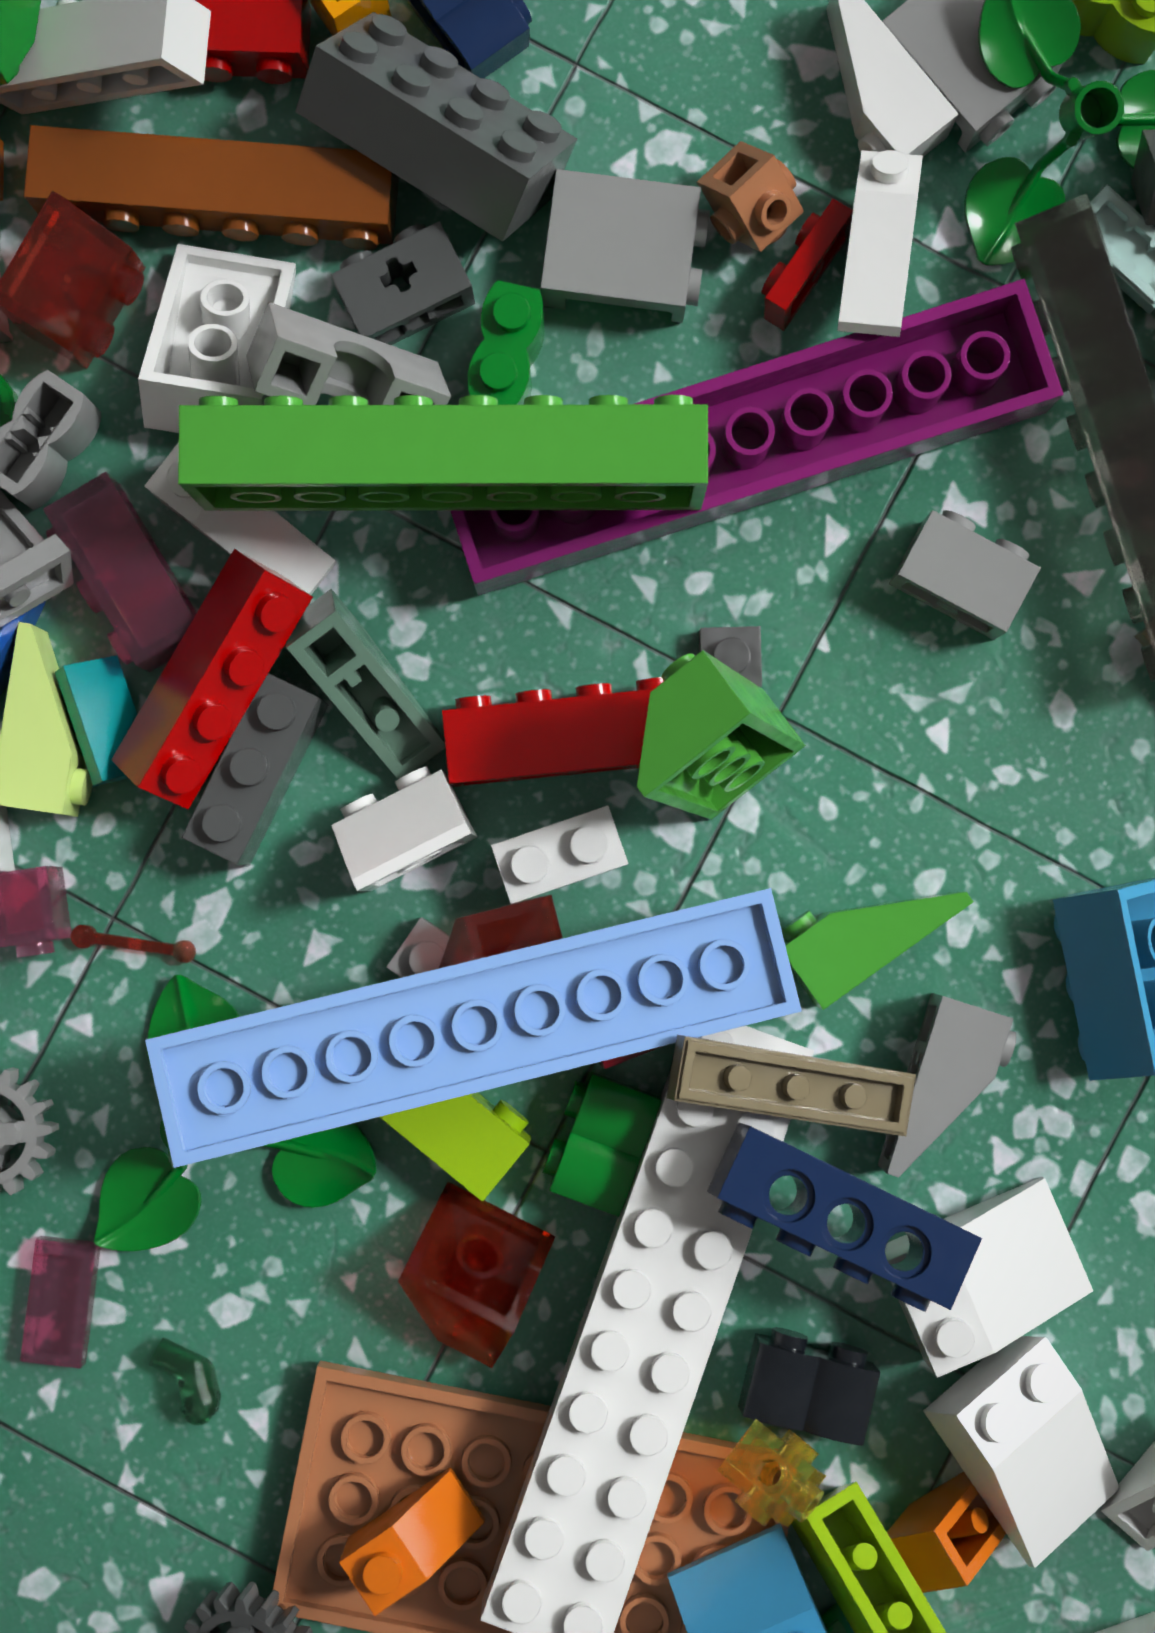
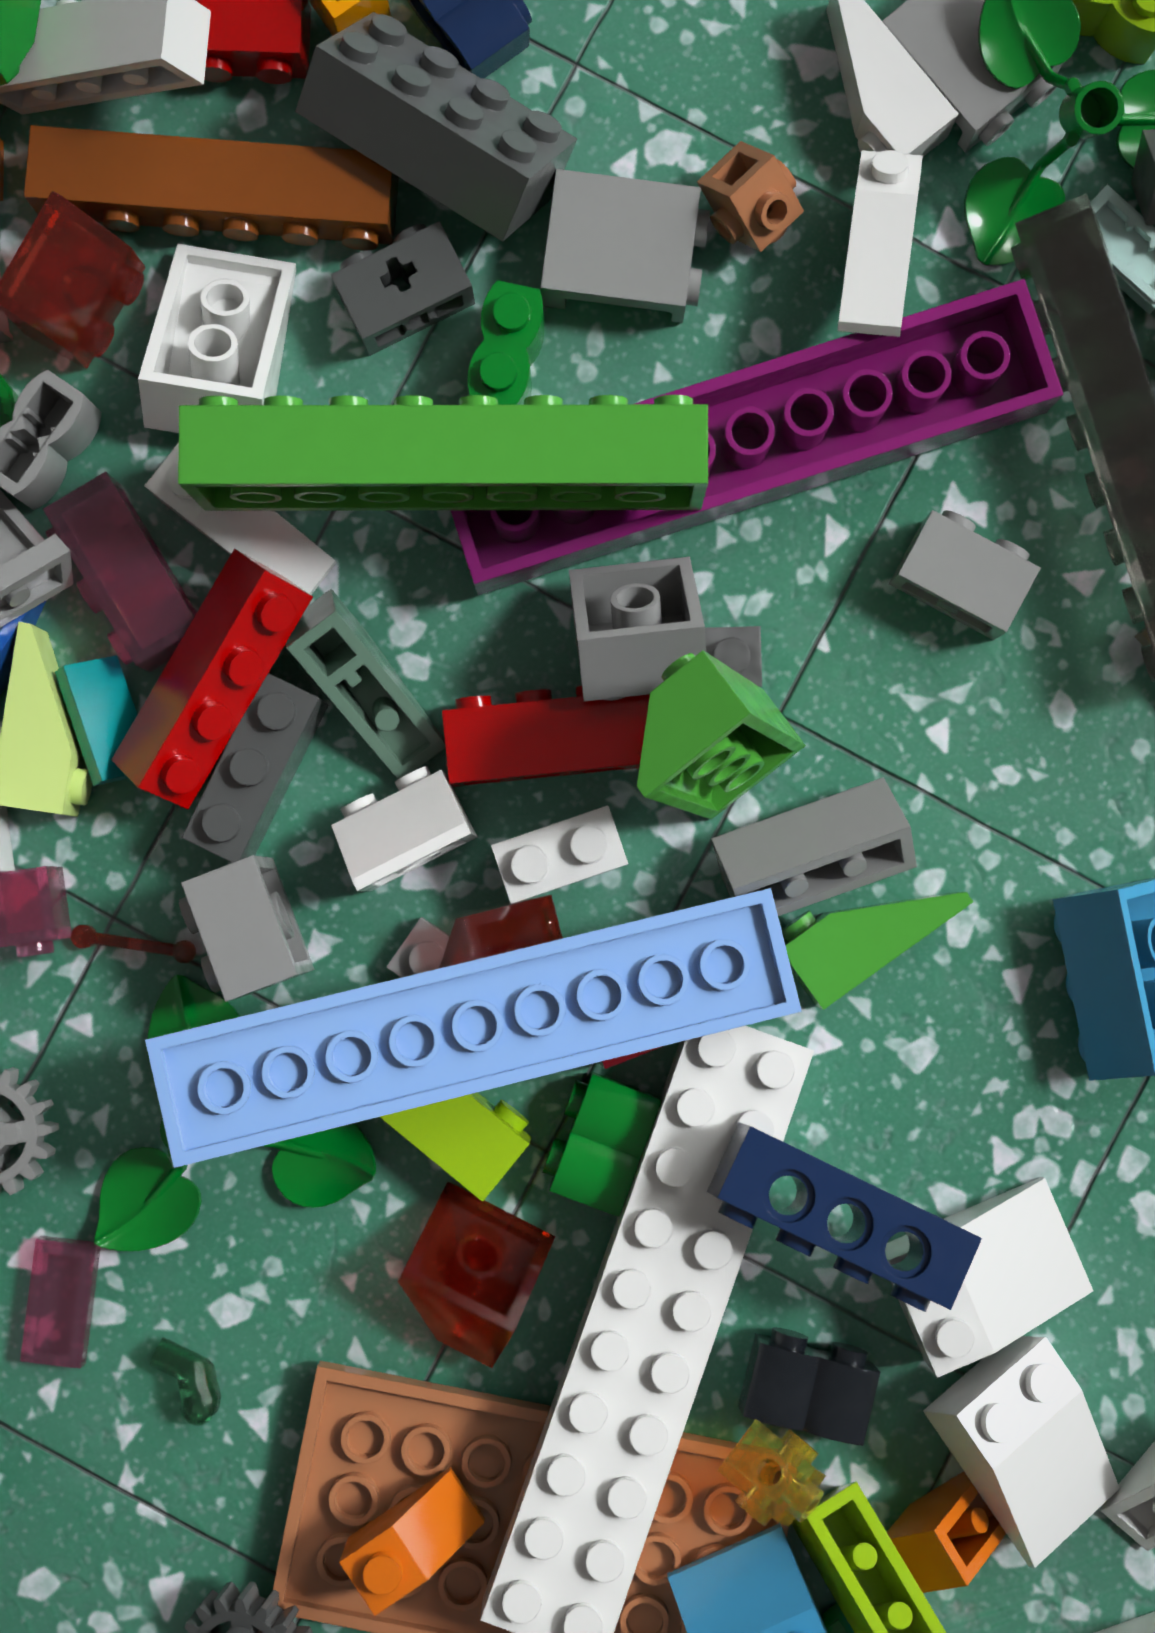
light grey arch [246,302,451,405] -> none
dark tan tile [667,1034,916,1137] -> none
red plate [761,198,853,331] -> none
light grey slope [878,993,1016,1178] -> none
none -> light grey brick [179,855,315,1002]
none -> light grey brick [569,557,706,701]
none -> light grey brick [711,777,917,916]

